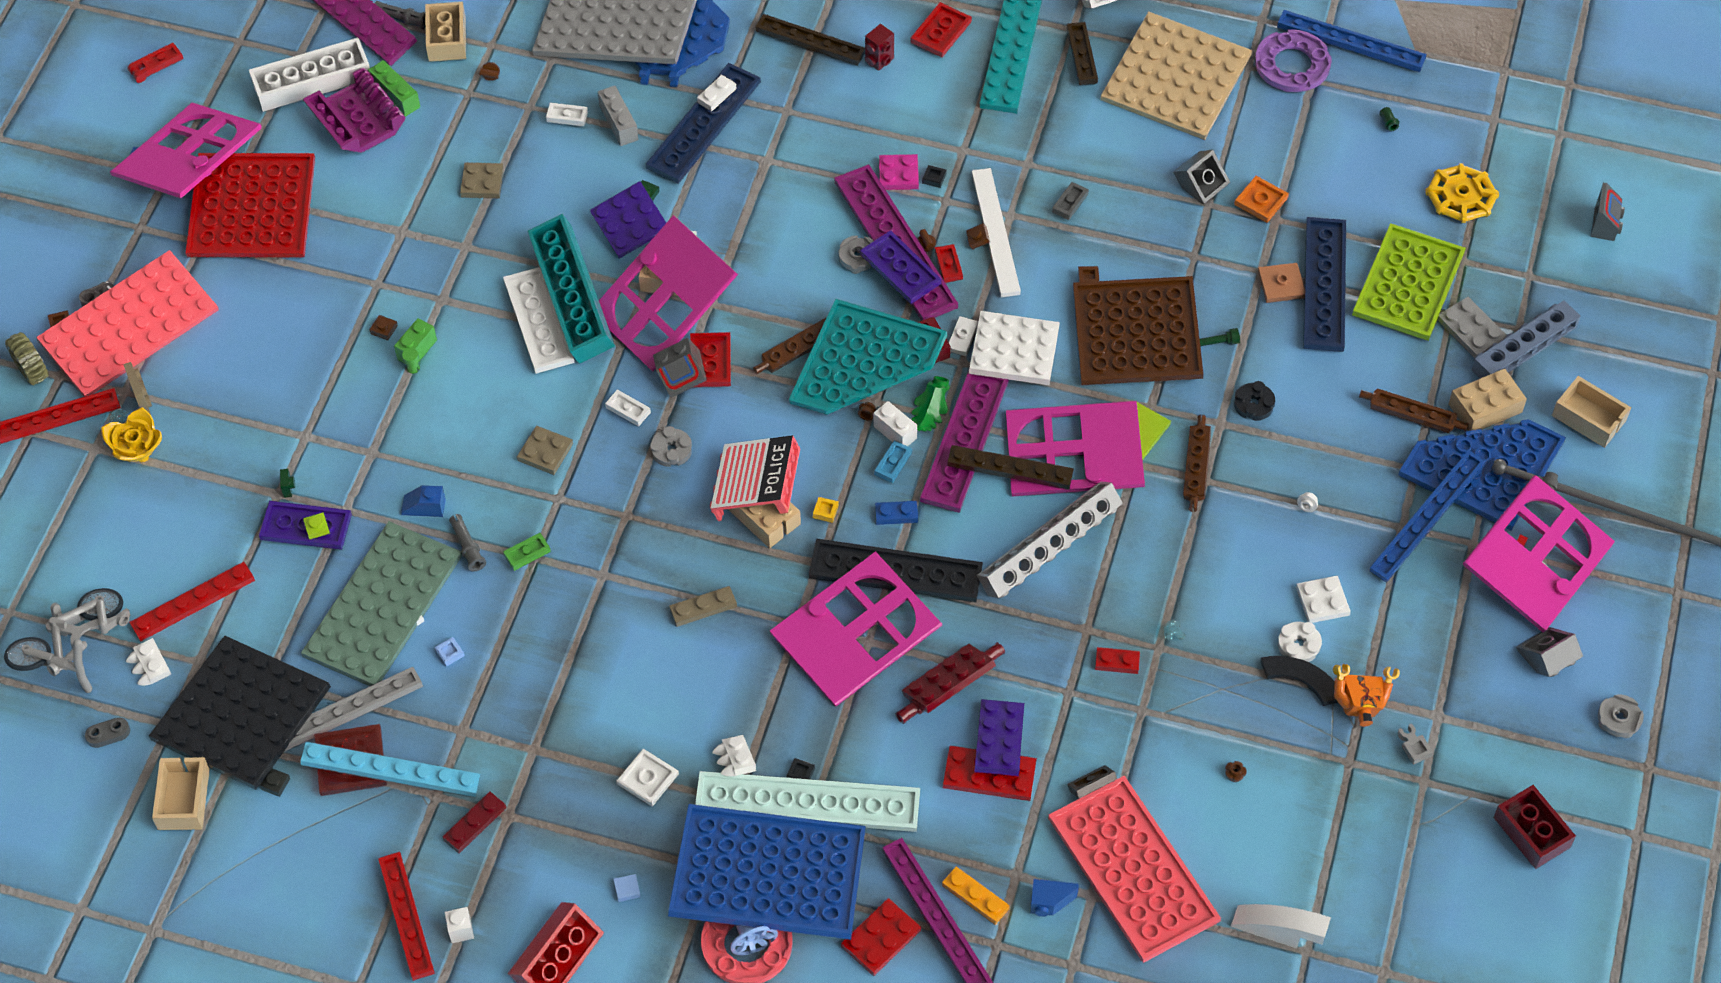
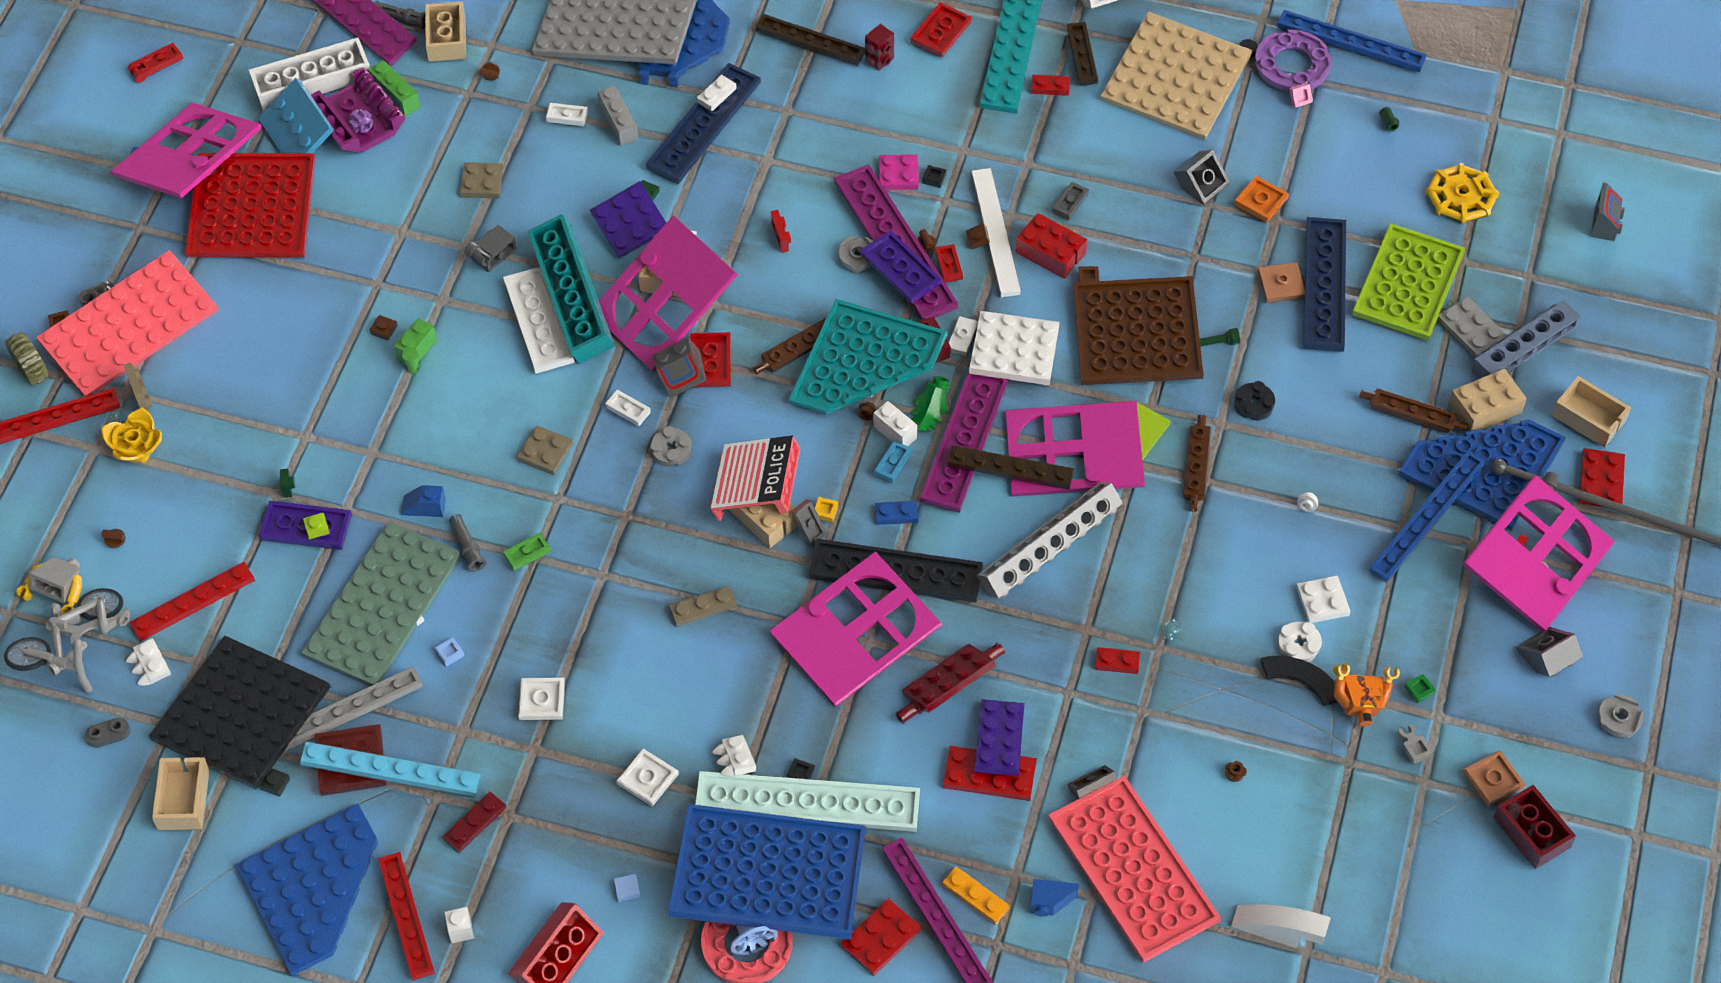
none -> light grey torso [16,557,82,614]
none -> reddish brown plate [102,529,126,548]
none -> blue plate [235,803,378,976]
none -> dark azure plate [258,78,334,153]
none -> medium lavender gear [349,109,373,133]
none -> dark grey hinge [464,225,517,272]
none -> white plate [518,678,565,720]
none -> red plate [770,210,791,253]
none -> dark grey plate [791,499,827,546]
none -> red piece [1015,213,1088,279]
none -> red plate [1031,74,1070,96]
none -> black tile [1239,39,1258,58]
none -> bright pink plate [1289,83,1312,108]
none -> green plate [1404,674,1436,704]
none -> nougat plate [1463,750,1526,807]
none -> red plate [1579,448,1625,508]

